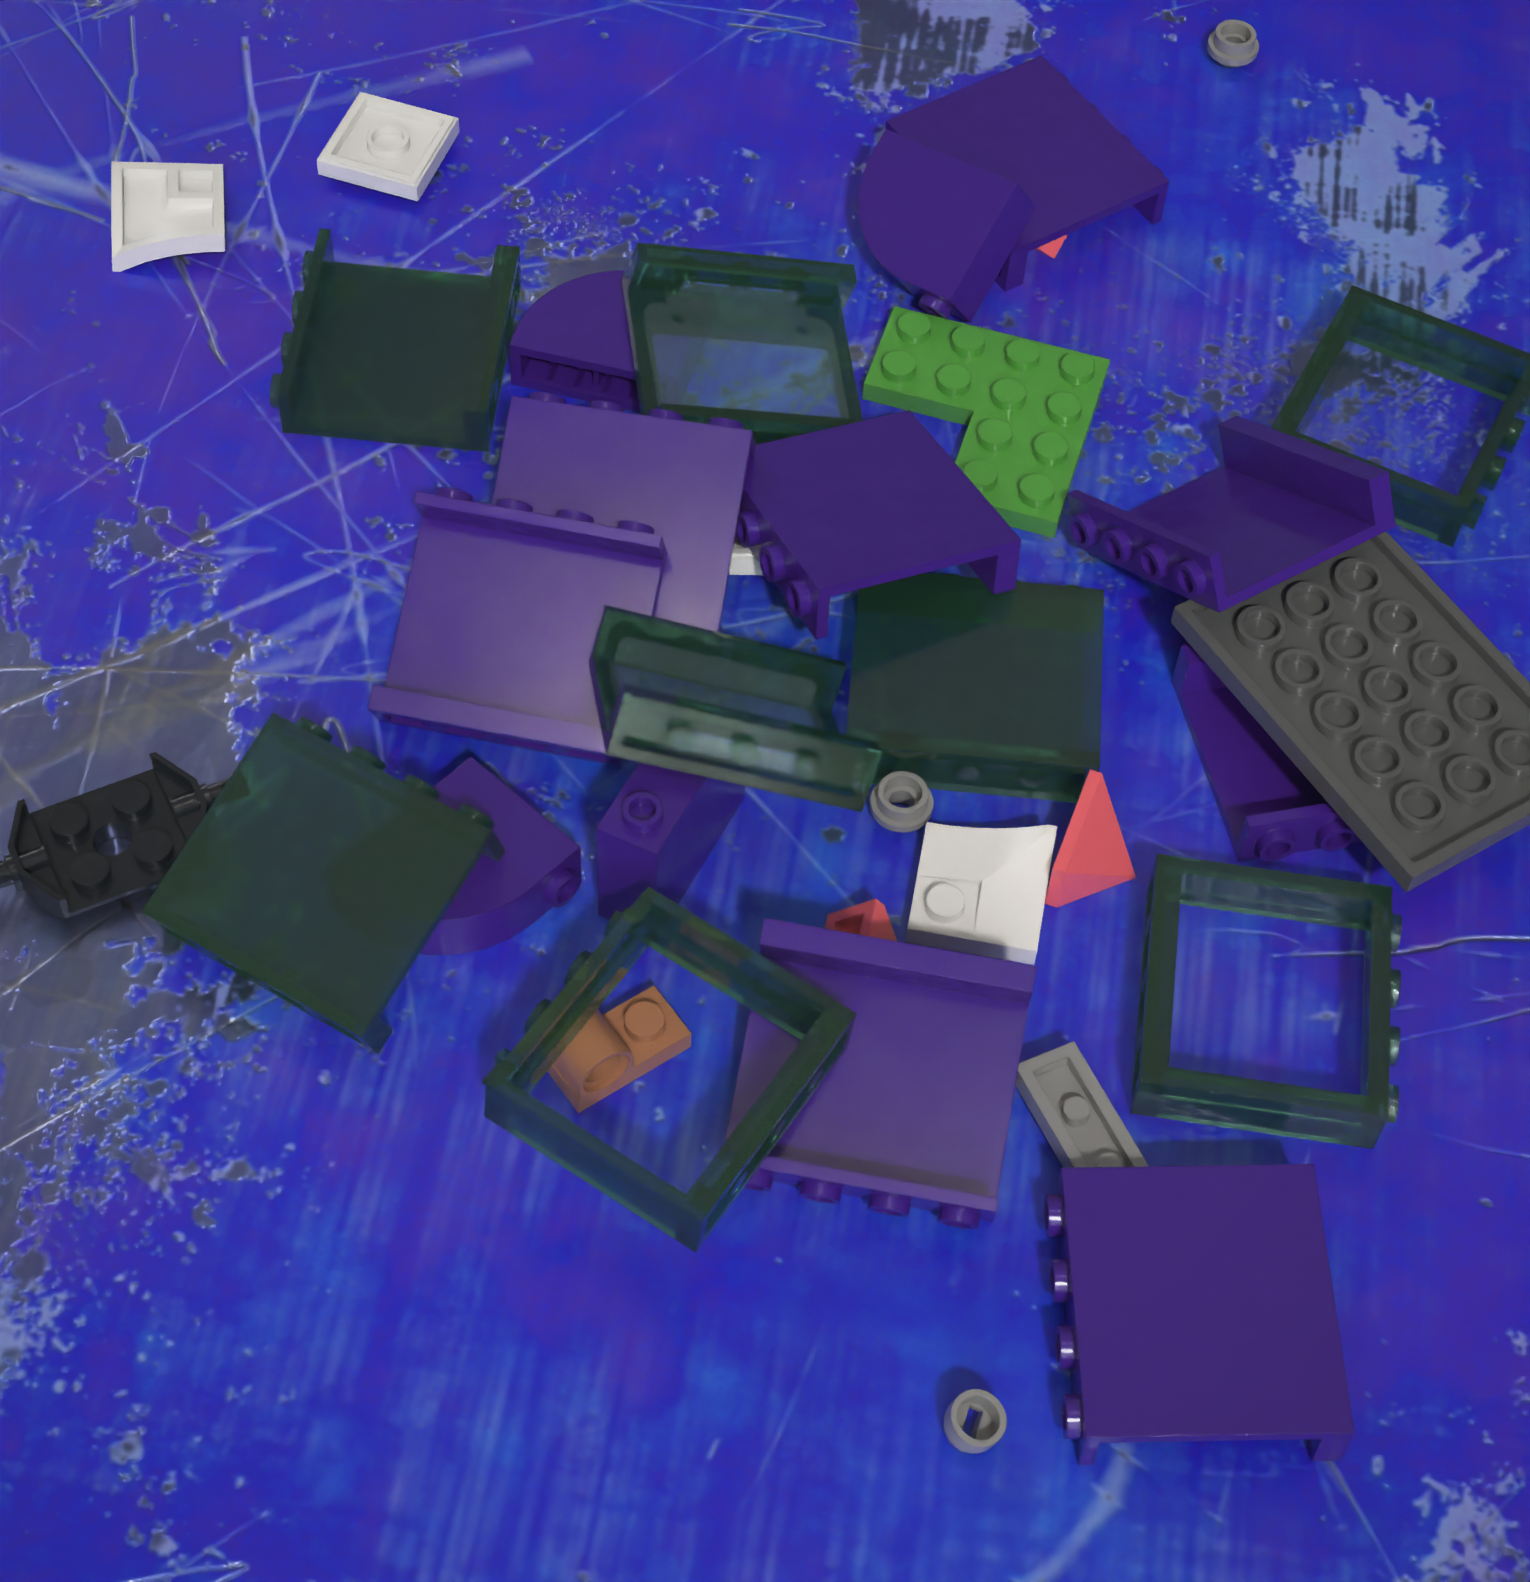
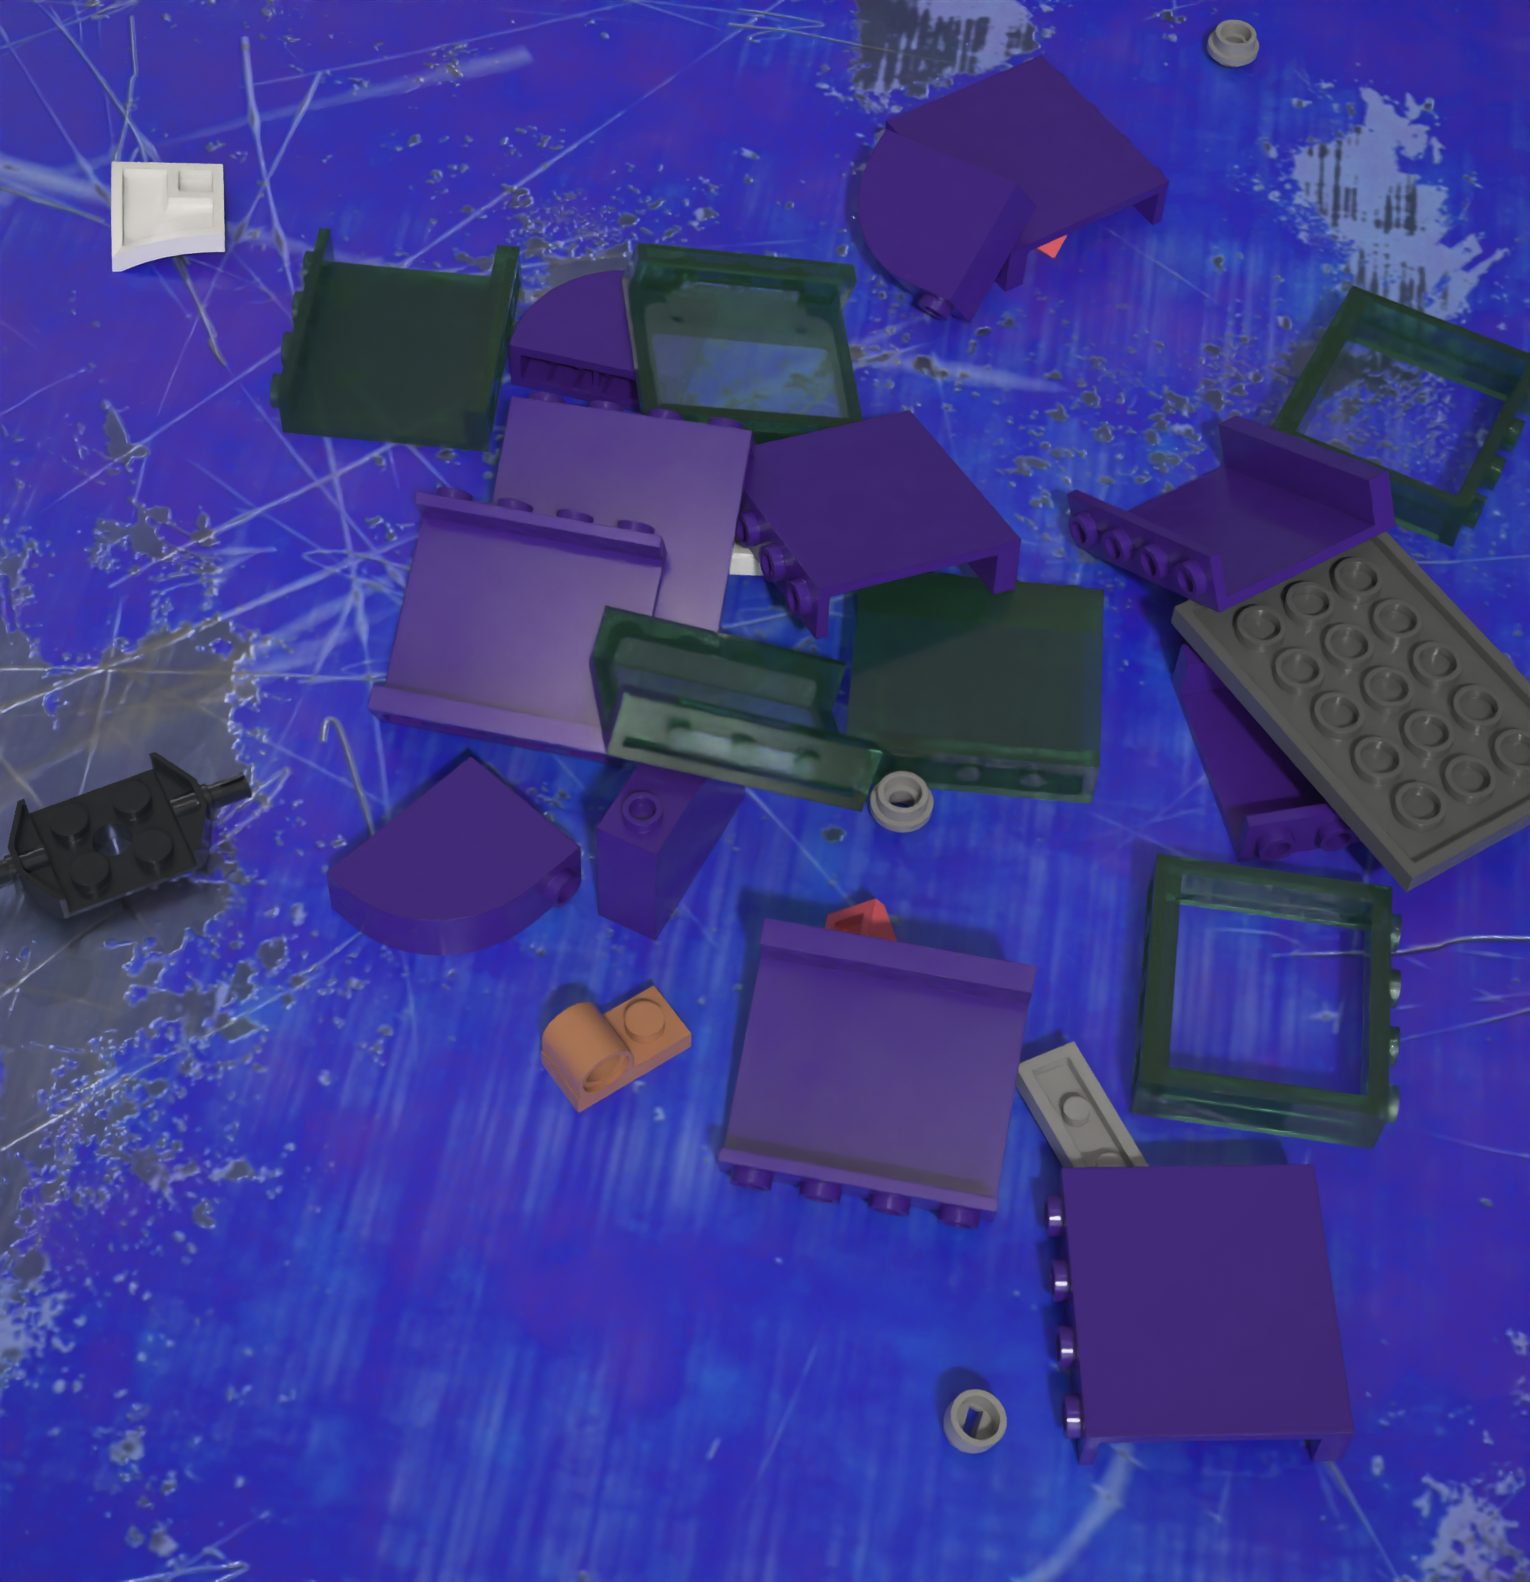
panel [141,712,506,1054] -> none
white plate [316,92,460,202] -> none
window [482,886,857,1253] -> none
bright green plate [862,306,1111,538] -> none
white plate [905,822,1057,965] -> none
coral slope [1045,769,1136,908] -> none

